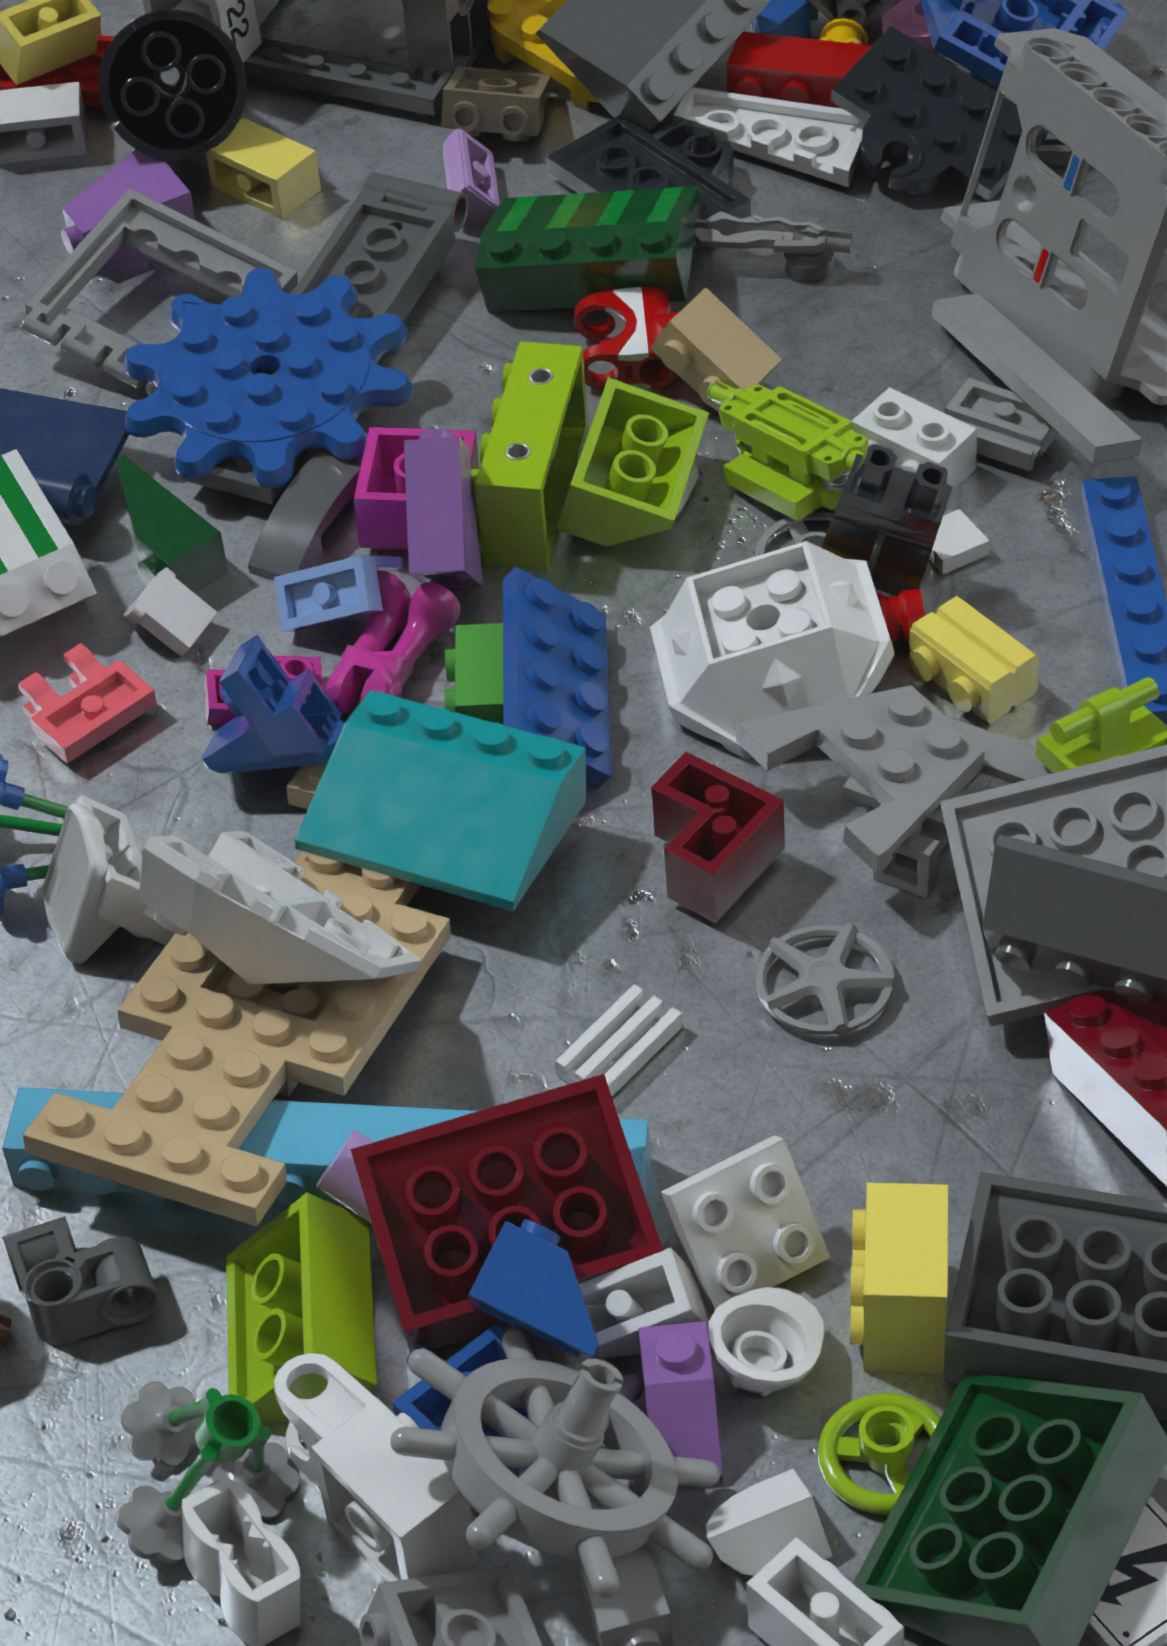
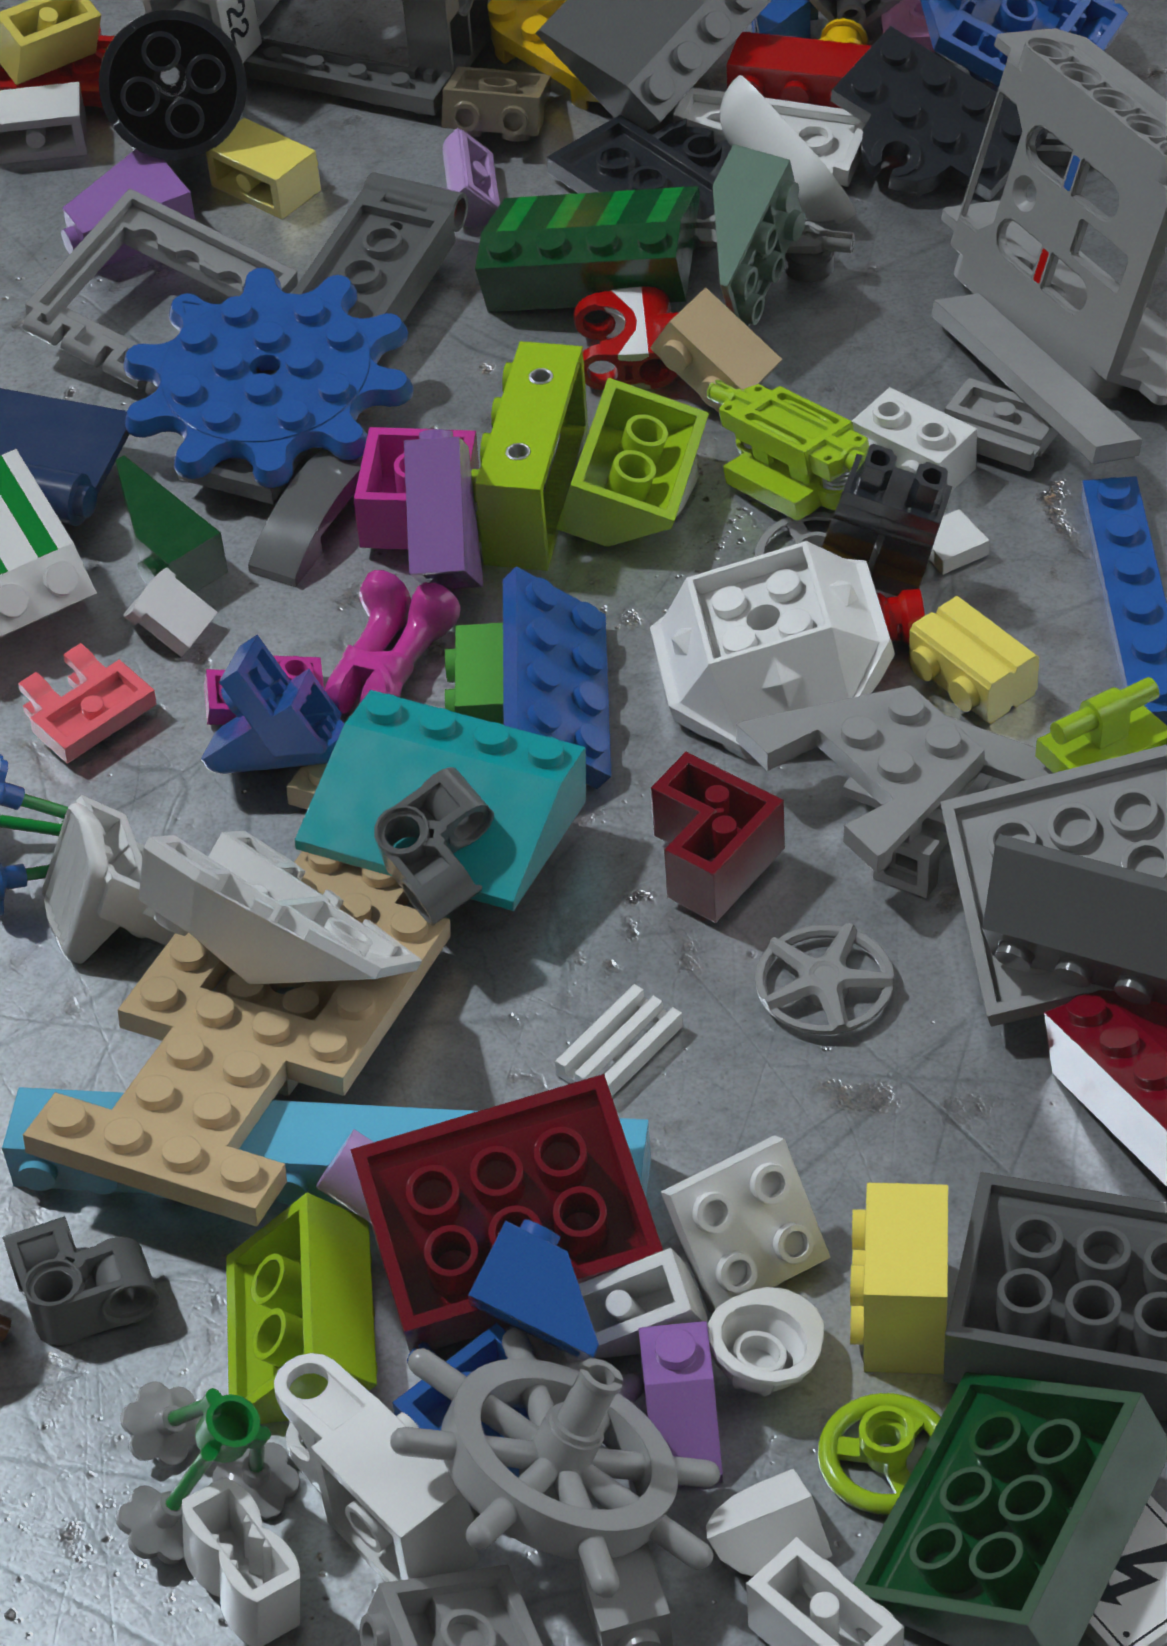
light blue panel [274,555,403,632] -> none
none -> dark grey piece [374,767,494,926]
none -> sand green slope [713,144,806,328]
none -> white brick [720,75,857,224]

